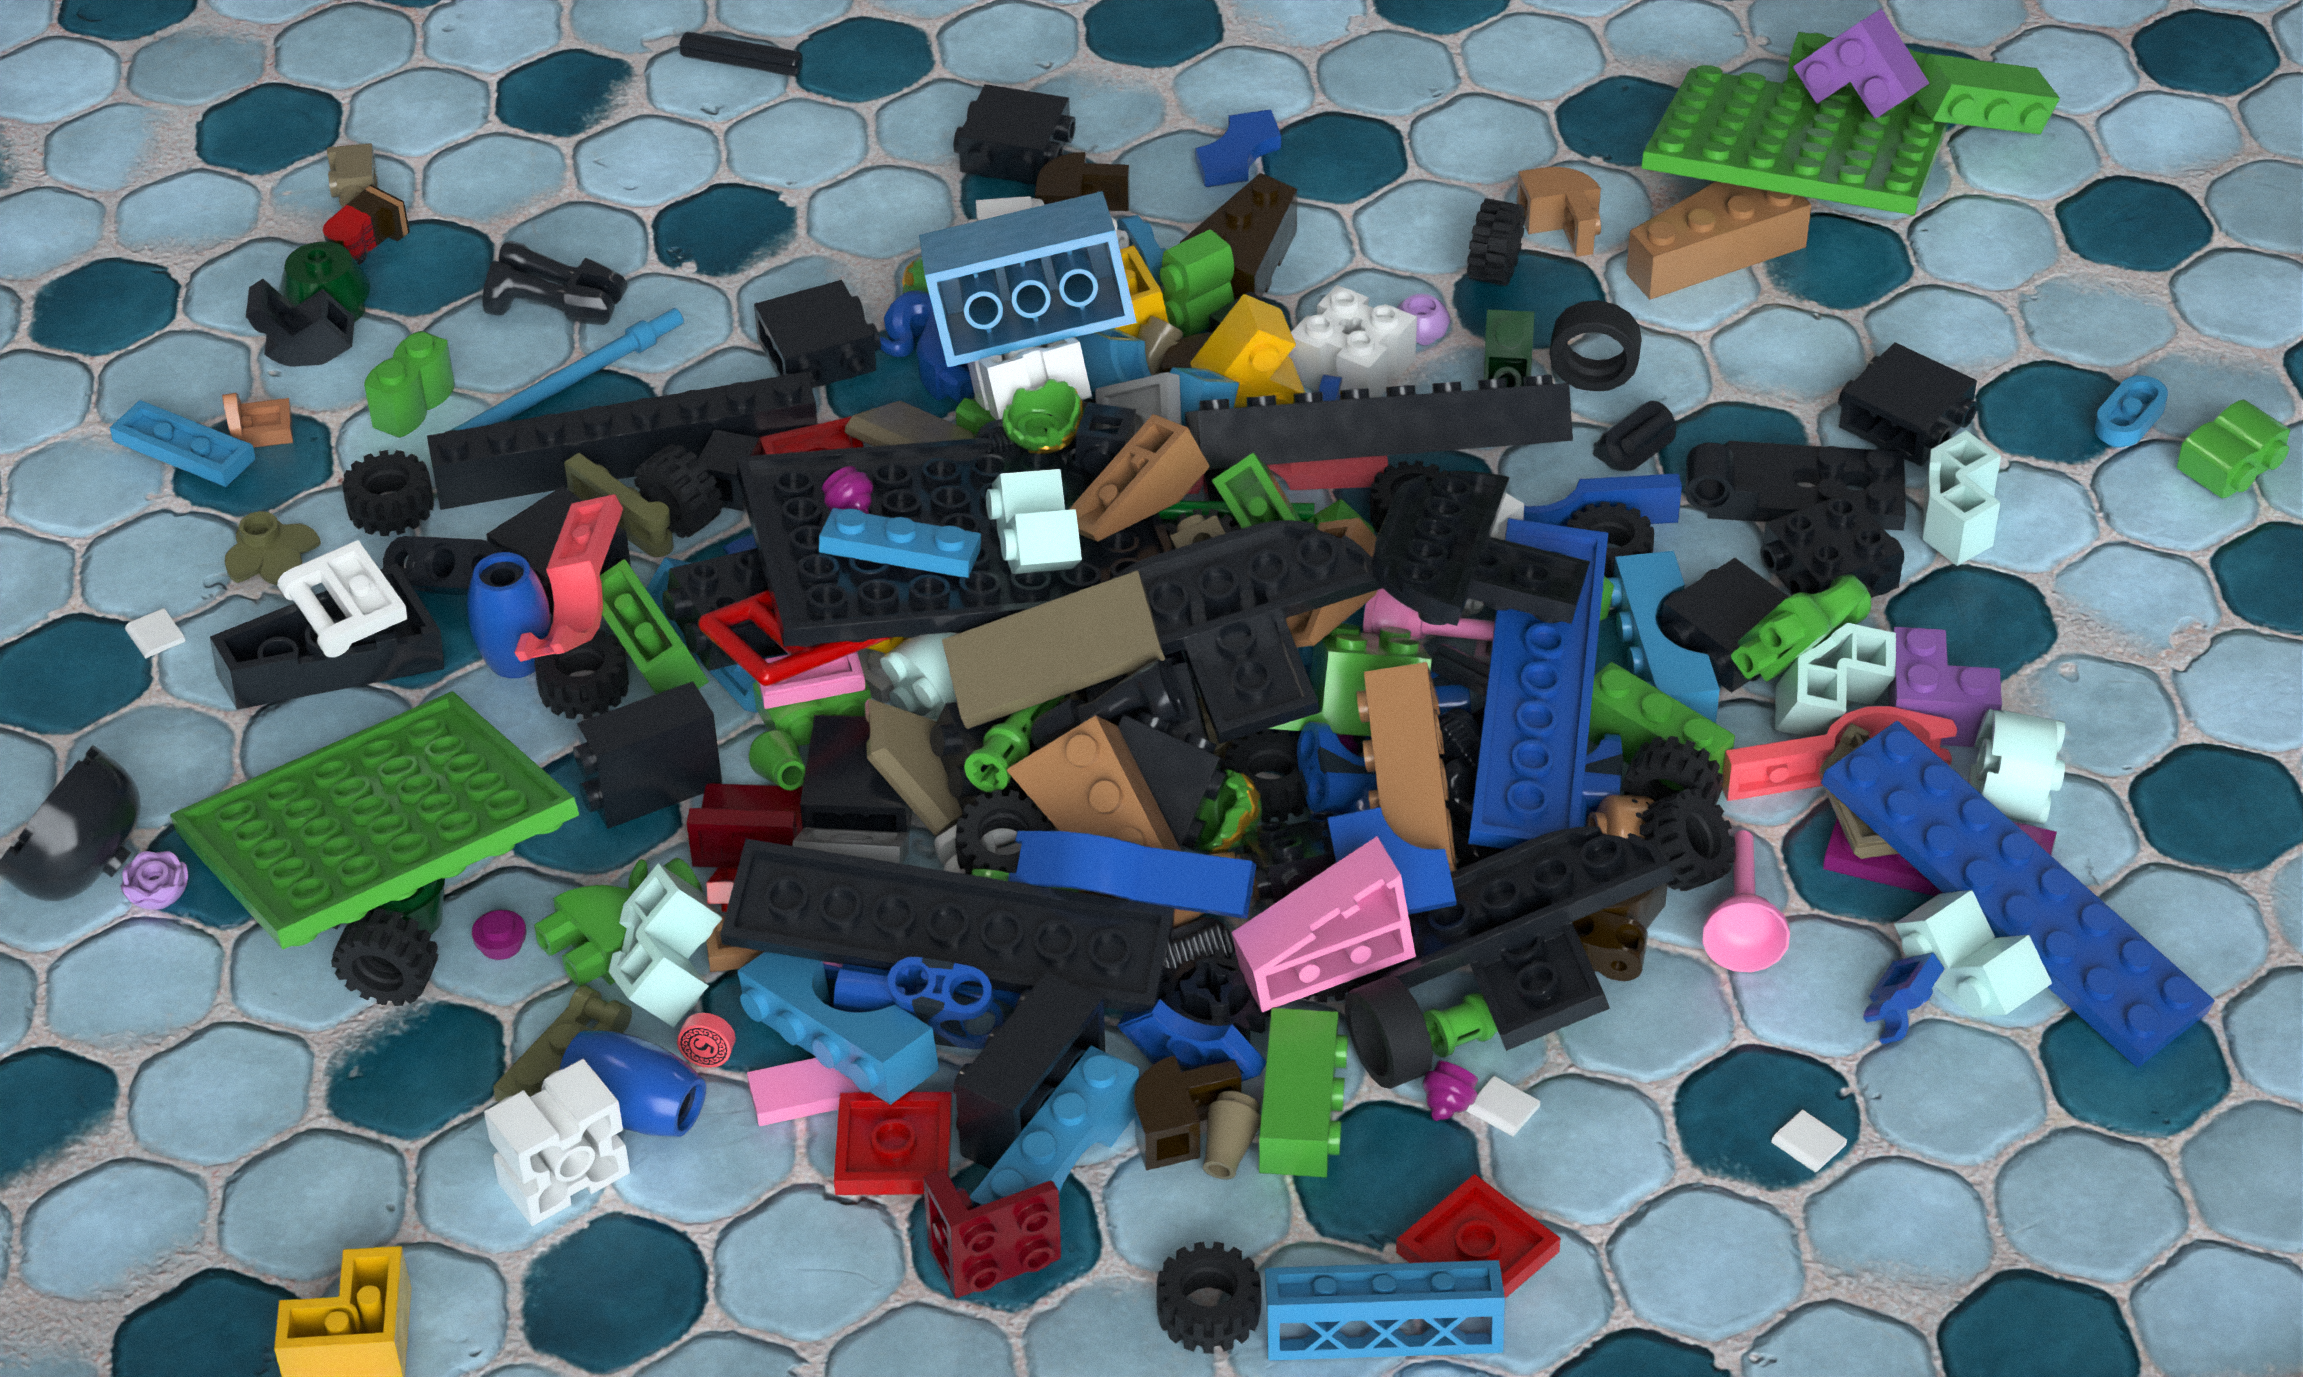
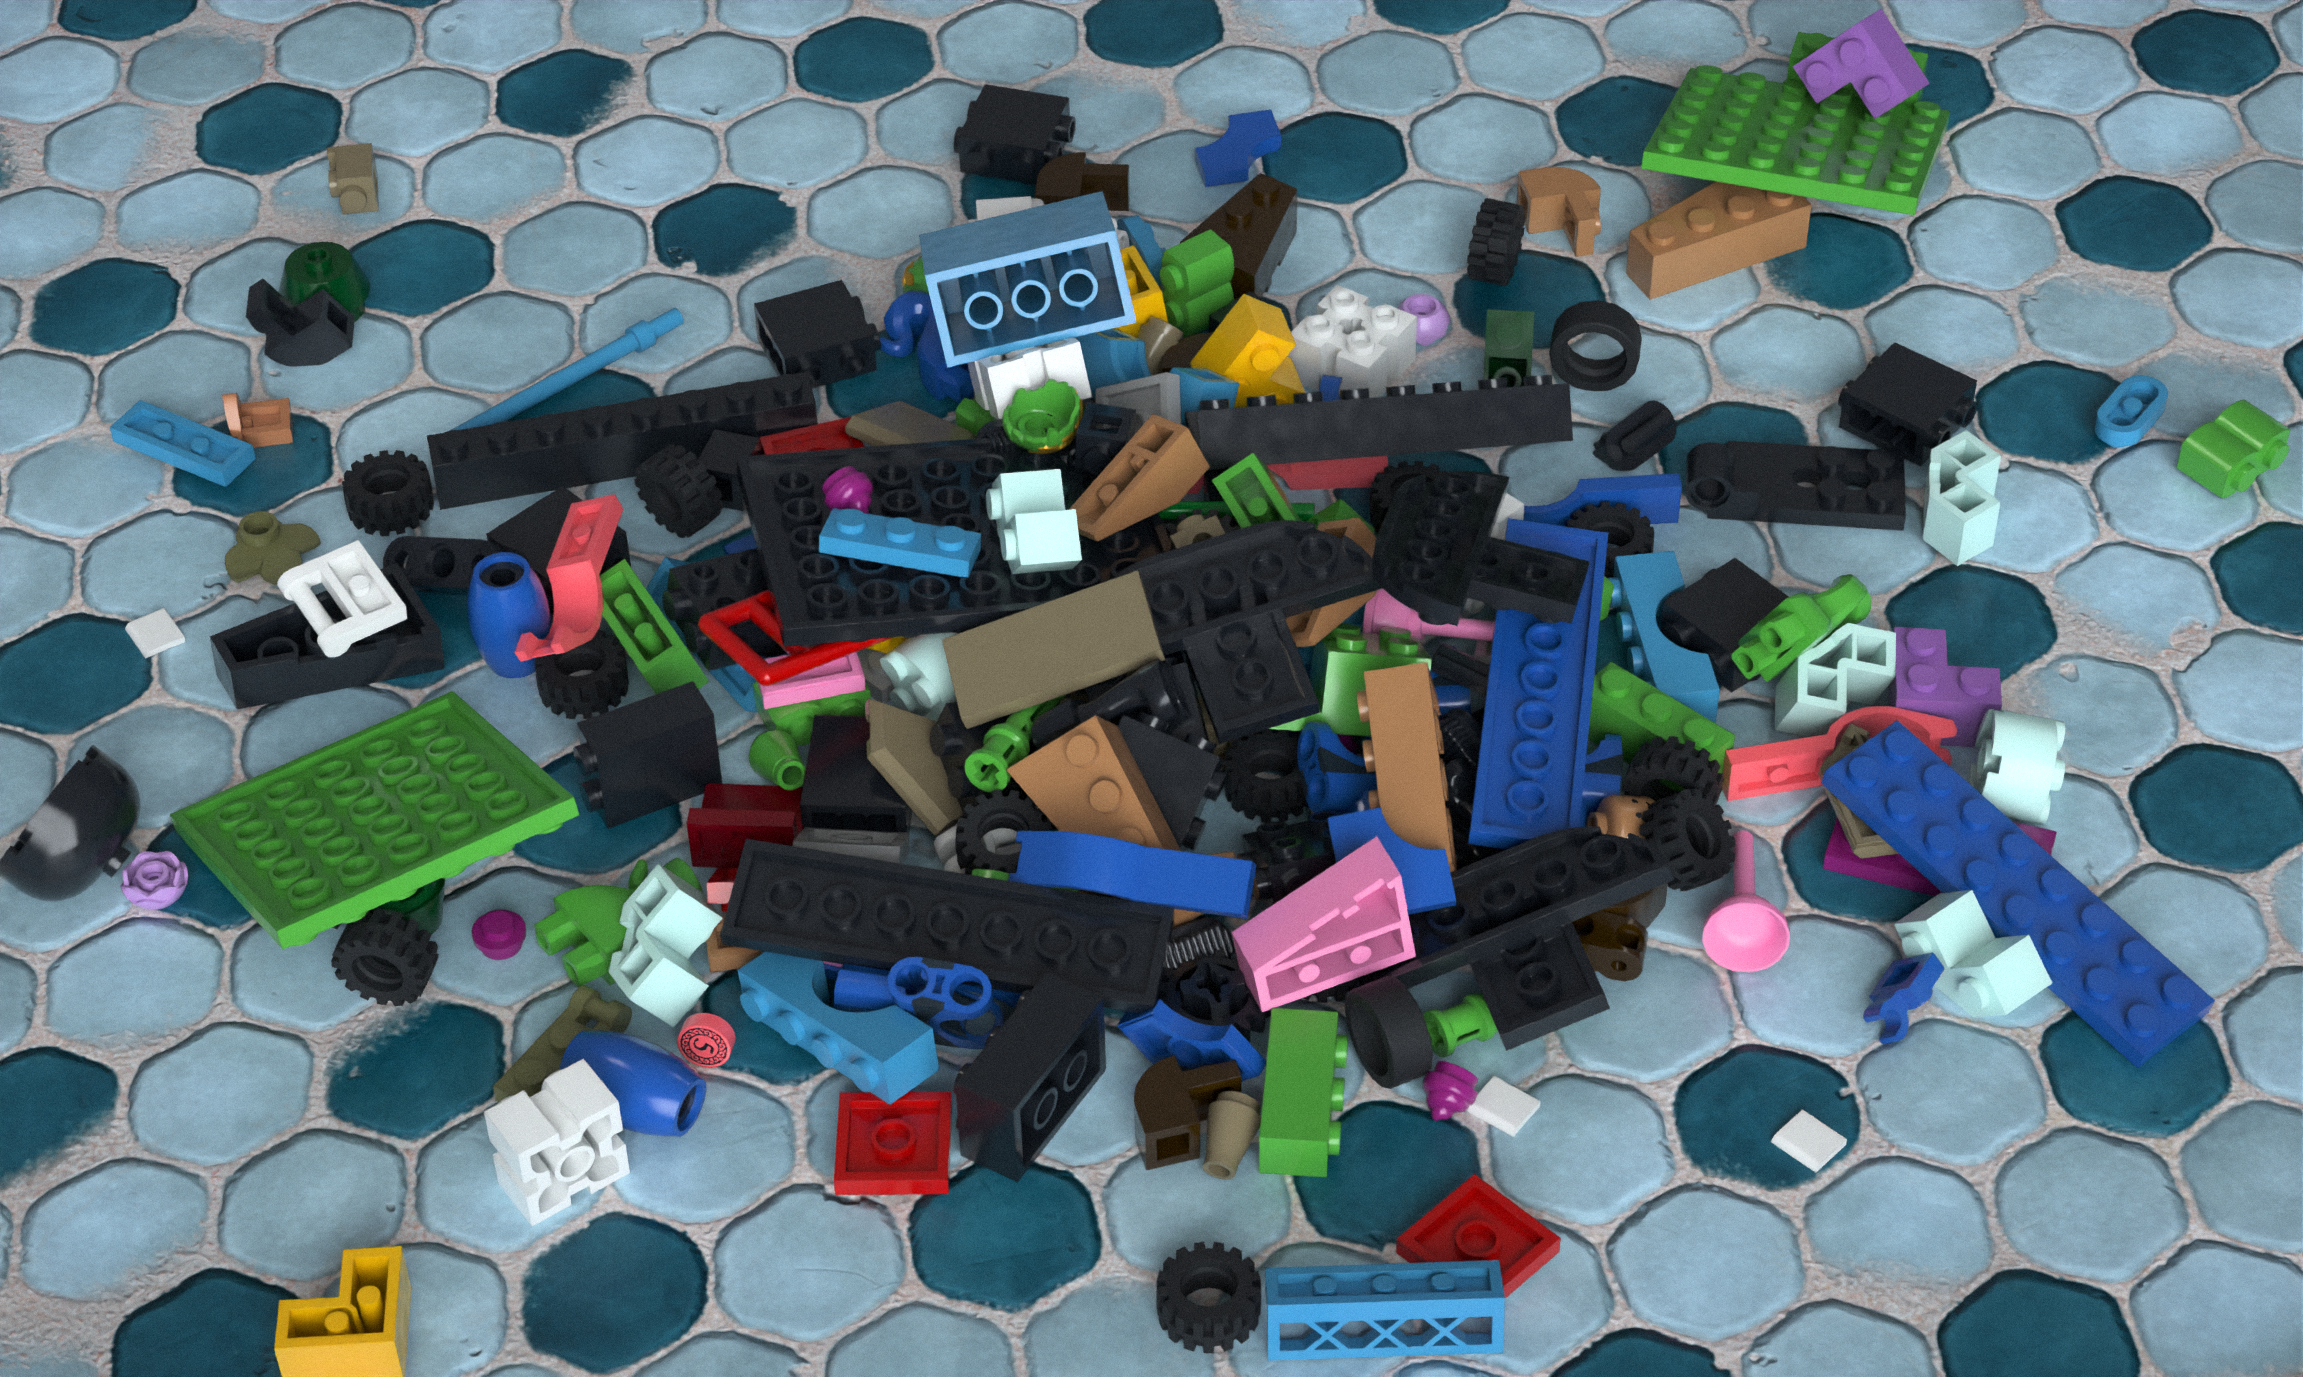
leg [323,185,410,265] -> none
bright green brick [364,331,455,438] -> none
black piece [482,241,628,325] -> none
olive plate [564,453,674,557] -> none
black axle [679,32,803,77] -> none
bright pink tile [747,1058,864,1126] -> none
dark red bracket [923,1169,1061,1299] -> none
dark azure arch [970,1046,1139,1208] -> none
bright green hair [1198,770,1262,854] -> none
black brick [1760,492,1904,598] -> none
bright green brick [1913,54,2060,134] -> none

